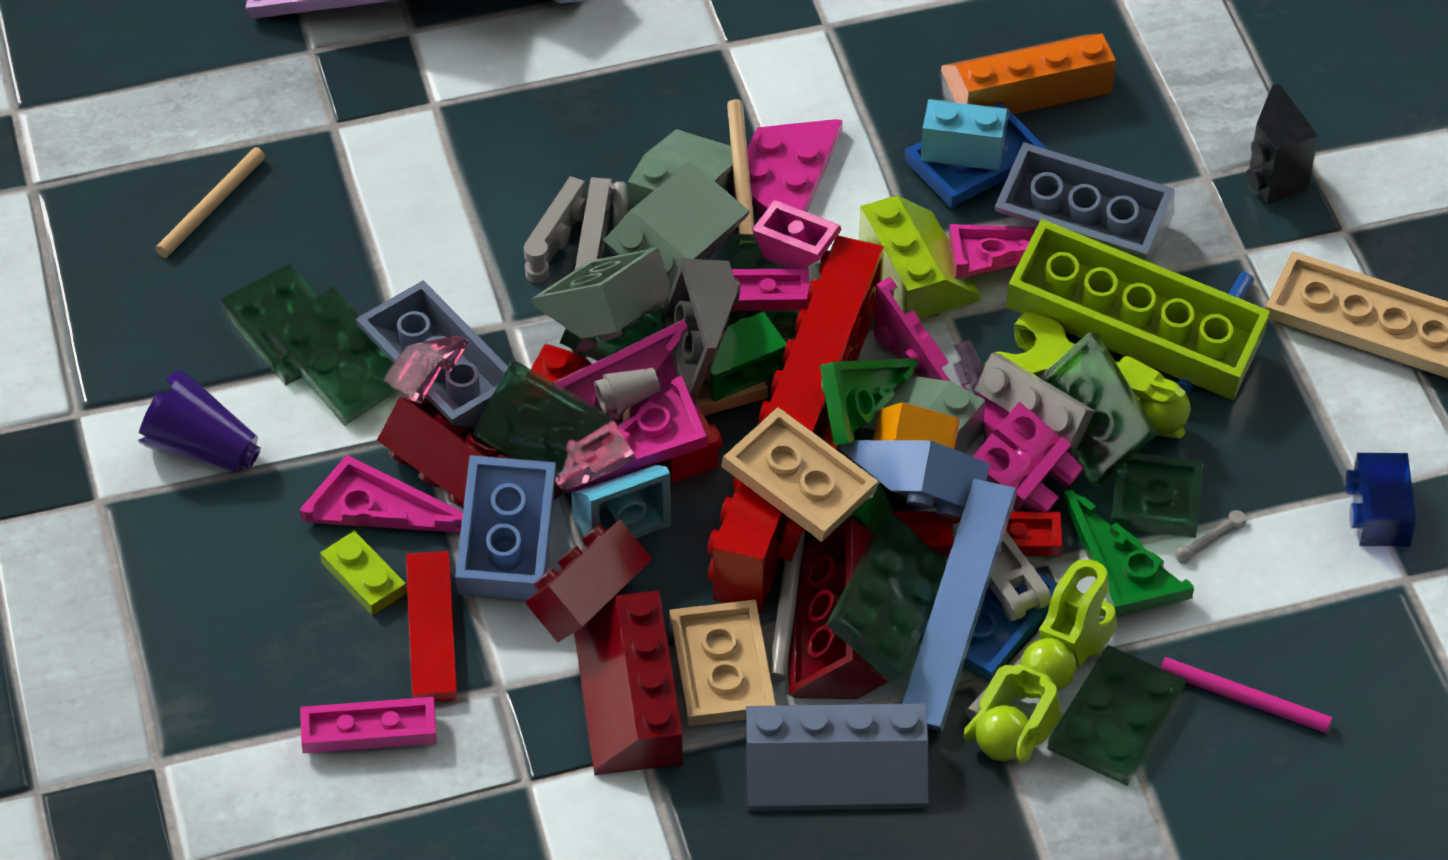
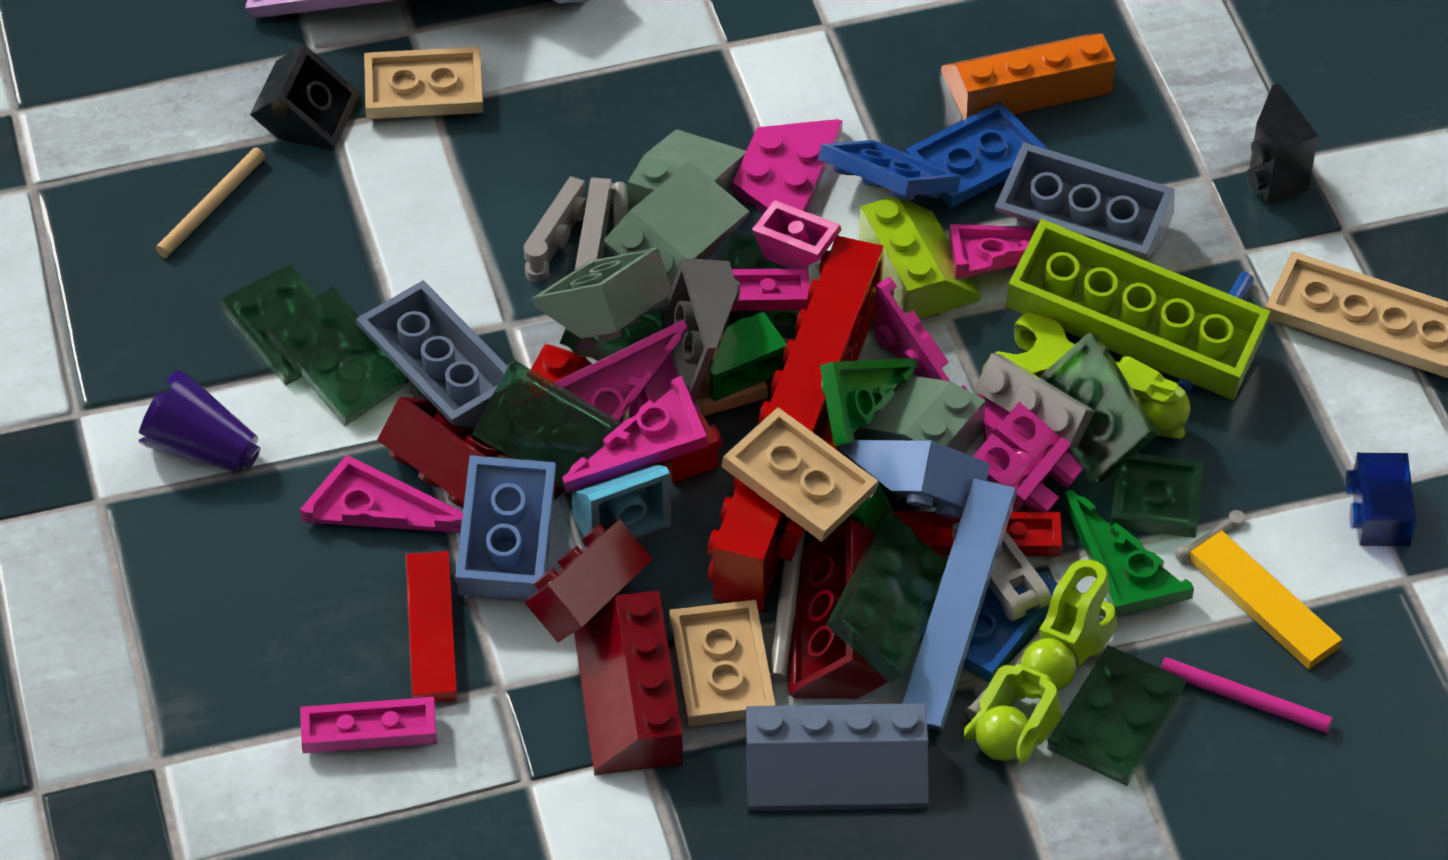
lime plate [320,531,407,616] -> none
clear pink slope [383,335,469,403] -> none
clear pink slope [555,420,636,490] -> none
light grey cone [594,368,660,414] -> none
tan bar [727,99,756,247] -> none
light orange slope [873,402,960,449] -> none
medium azure slope [921,99,1010,171] -> none
clear purple plate [953,339,984,396] -> none
none -> black slope [250,44,360,150]
none -> tan plate [364,47,483,119]
none -> blue plate [818,140,961,200]
none -> yellow tile [1189,530,1342,670]

